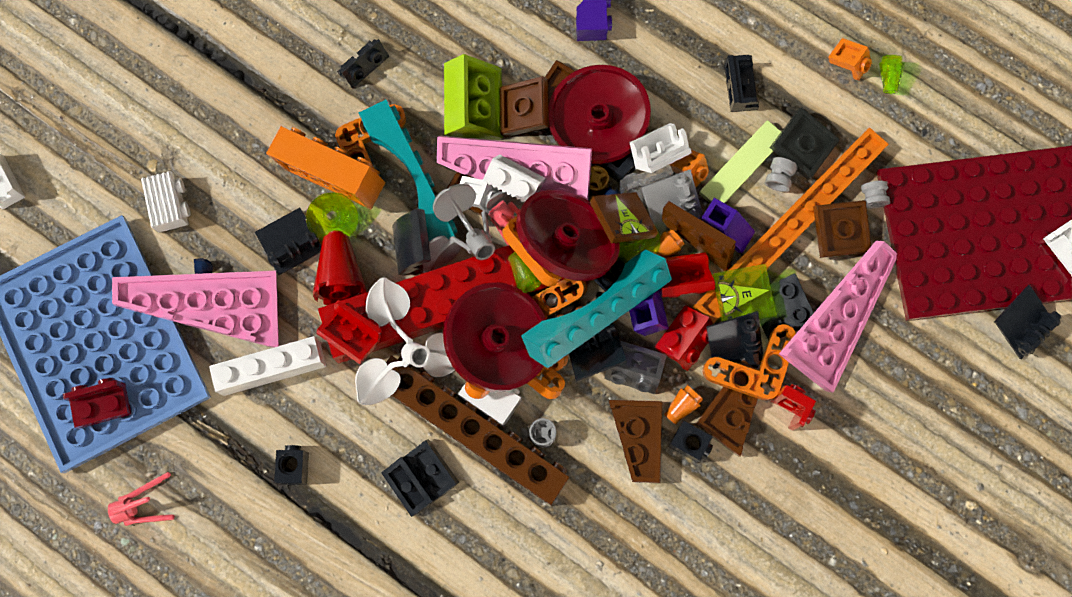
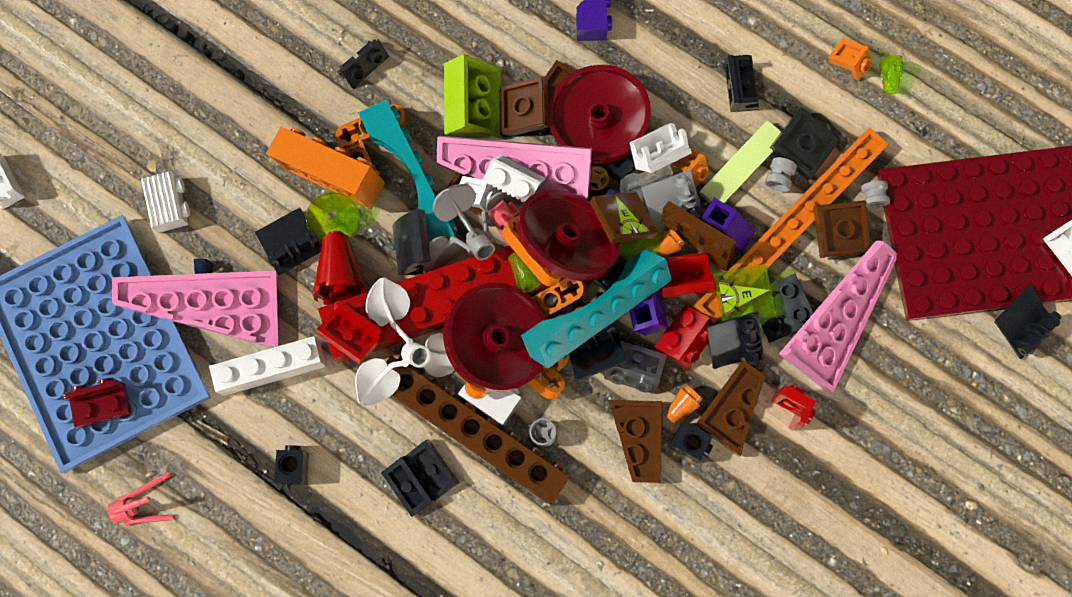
orange beam [702,324,796,401] -> none

